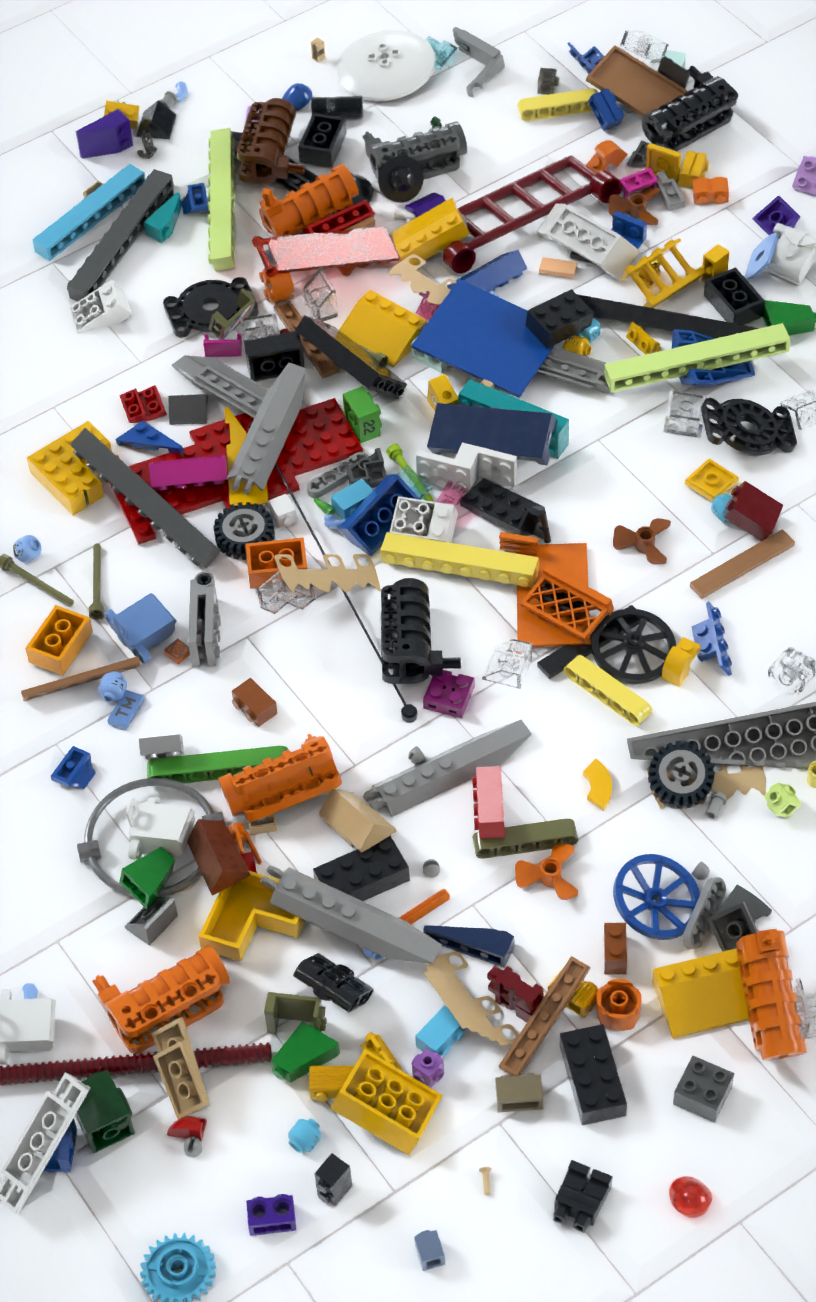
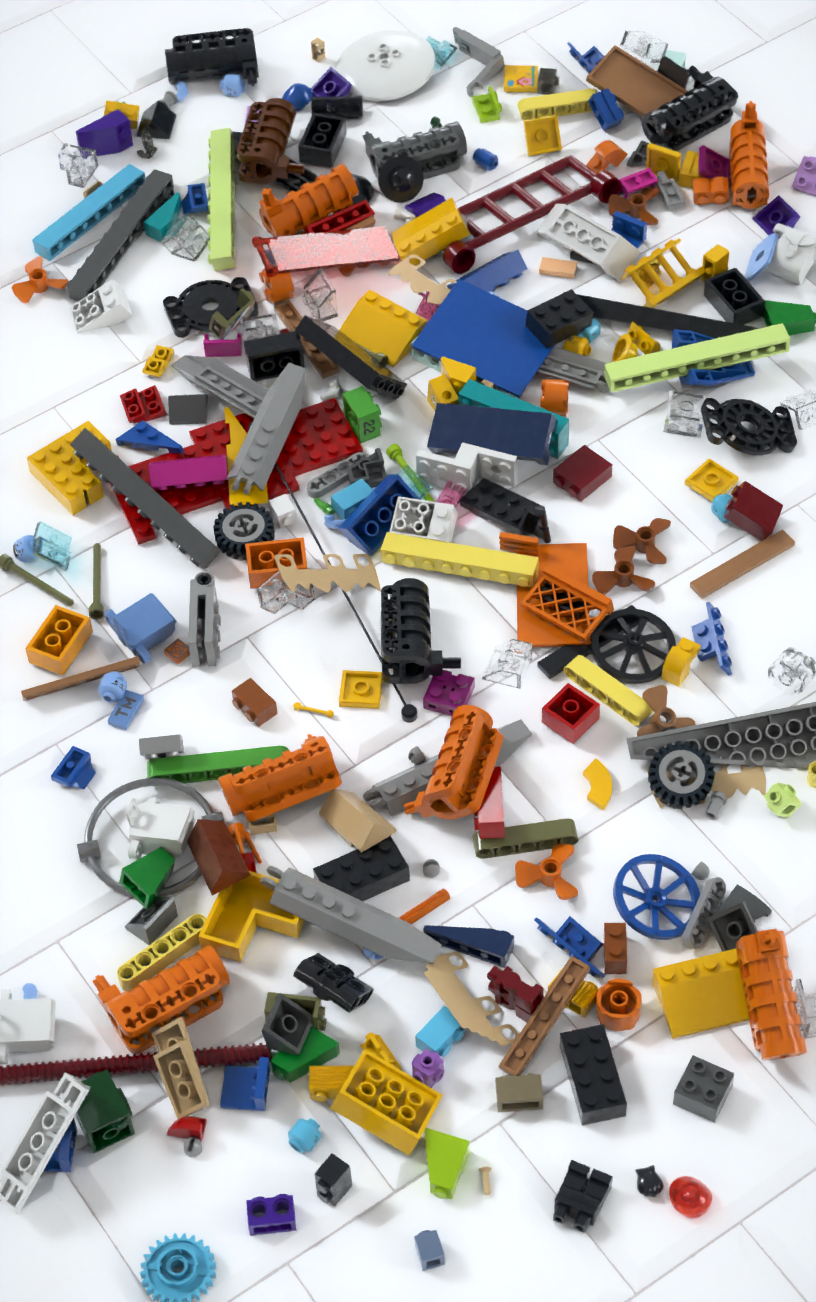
none -> orange piece [12,256,69,304]
none -> clear light blue slope [33,521,72,571]
none -> clear brick [57,143,98,188]
none -> light yellow beam [117,914,206,991]
none -> yellow slope [142,345,175,378]
none -> clear slope [160,213,210,262]
none -> black piece [165,28,259,87]
none -> light blue head [220,74,245,97]
none -> blue bracket [220,1057,271,1111]
none -> dark grey slope [261,993,313,1055]
none -> yellow hinge [293,702,334,718]
none -> dark purple slope [310,66,352,102]
none -> white arm [320,380,341,402]
none -> yellow tile [339,670,383,709]
none -> orange piece [403,705,504,820]
none -> lime slope [424,1128,470,1200]
none -> yellow slope [441,356,476,396]
none -> lime bracket [472,86,502,124]
none -> blue brick [472,148,499,171]
none -> yellow tile [504,65,538,92]
none -> yellow tile [523,115,562,156]
none -> blue bracket [534,916,605,978]
none -> orange brick [540,379,569,418]
none -> red brick [541,683,600,744]
none -> dark red brick [553,445,613,502]
none -> dark orange piece [592,546,655,595]
none -> yellow hat [611,334,638,362]
none -> black animal [635,1165,664,1197]
none -> medium nougat piece [637,685,696,736]
none -> magenta tile [698,145,730,186]
none -> orange piece [729,101,770,209]

